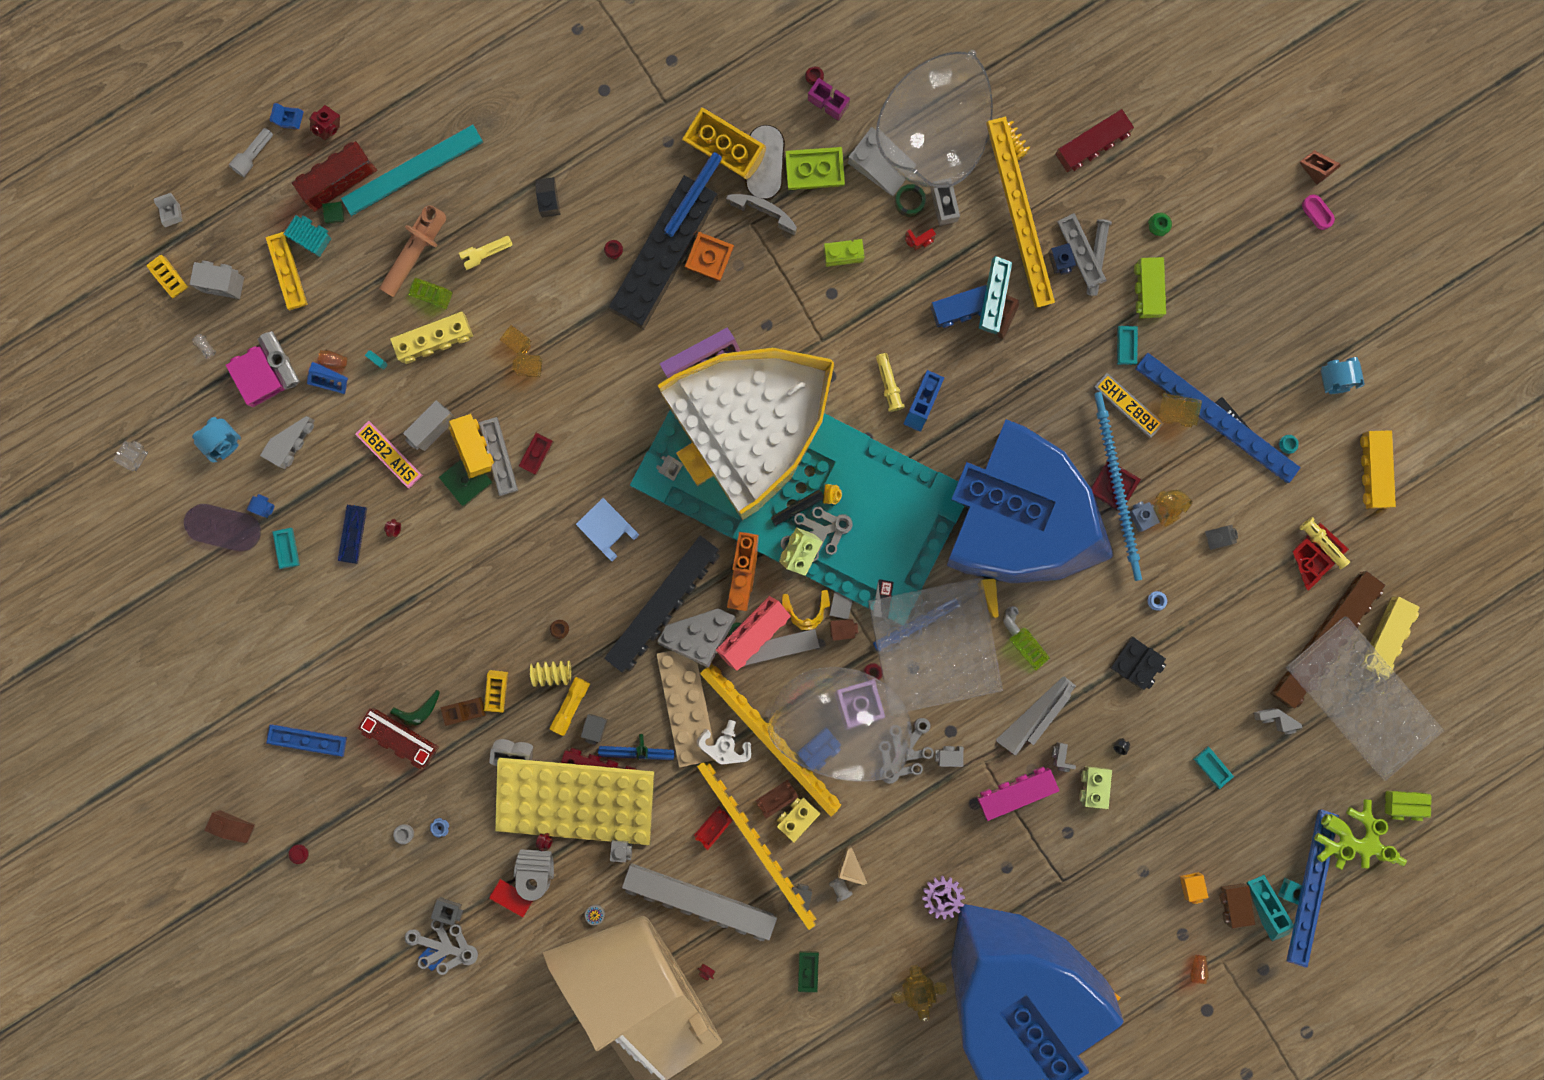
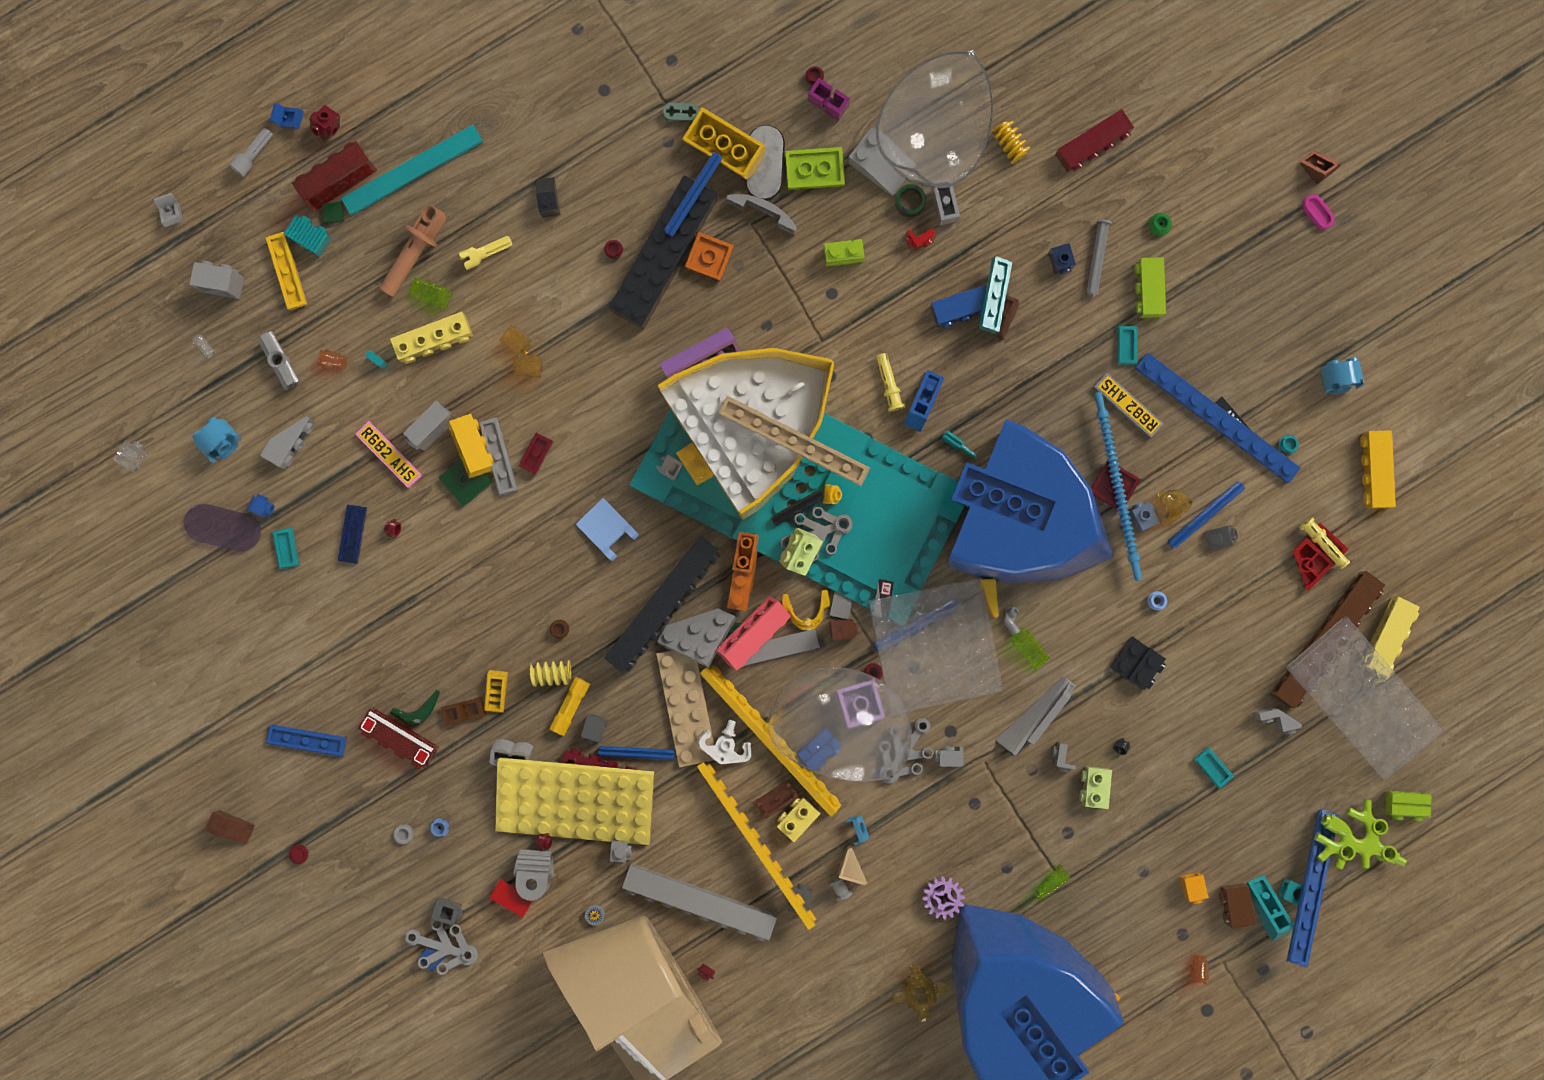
yellow slope [146,255,188,299] -> none
dark pink brick [225,346,285,407] -> none
blue slope [307,362,348,394] -> none
dark green hand [636,734,648,760] -> none
red hinge [694,806,733,850] -> none
dark green plate [798,951,819,993] -> none
dark pink brick [976,766,1059,821] -> none
yellow plate [986,116,1055,308] -> none
light grey tile [1057,213,1107,289] -> none
clear yellow brick [1158,393,1202,427] -> none
none -> sand green beam [663,103,699,123]
none -> tan tile [718,396,870,486]
none -> dark azure piece [845,815,869,845]
none -> teal axle [941,430,977,459]
none -> clear neon green slope [1033,864,1070,900]
none -> blue axle [1168,482,1245,549]

